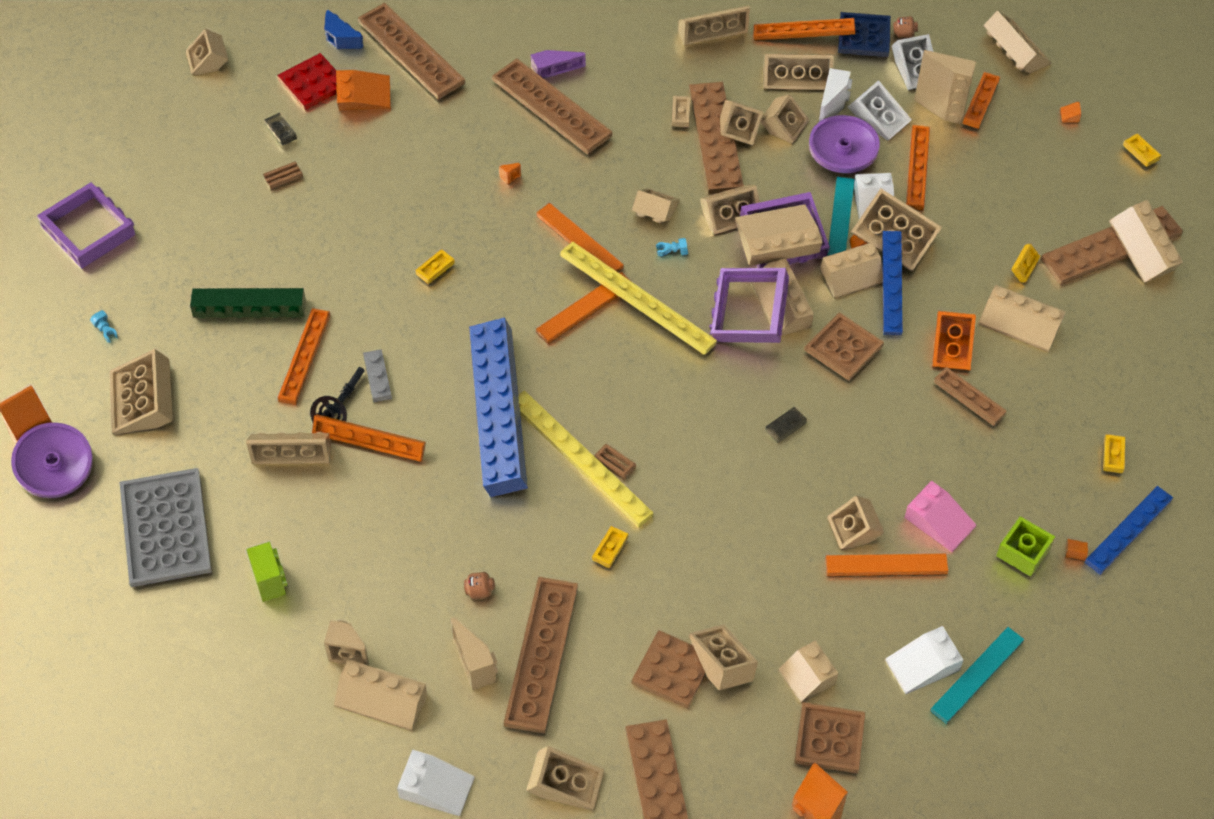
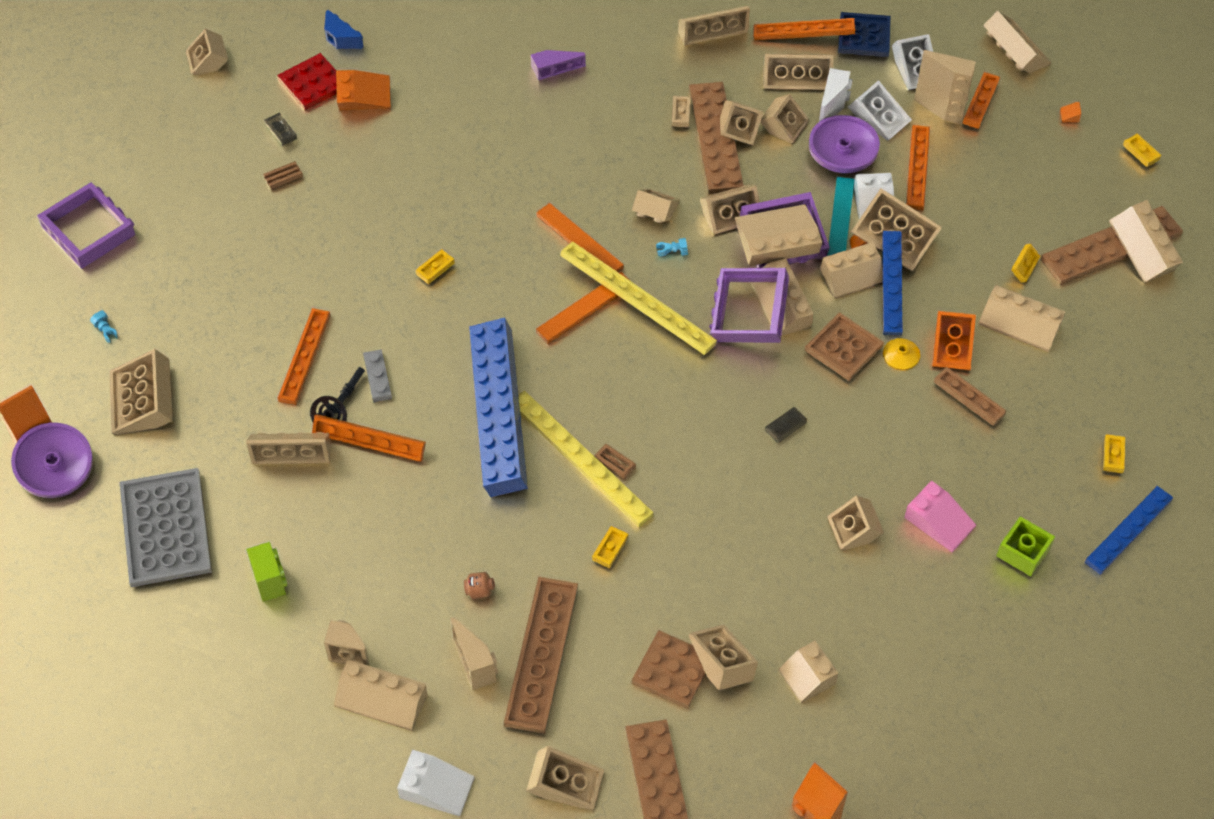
dark green brick [190,288,306,318] -> none
medium nougat plate [358,2,465,100] -> none
medium nougat plate [492,58,612,155] -> none
orange slope [499,163,521,184] -> none
medium nougat plate [794,702,865,774] -> none
orange tile [825,553,948,576] -> none
white slope [885,626,963,694] -> none
nougat head [893,16,918,39] -> none
teal tile [930,627,1024,724] -> none
orange slope [1065,539,1088,561] -> none
none -> yellow dish [883,338,920,370]

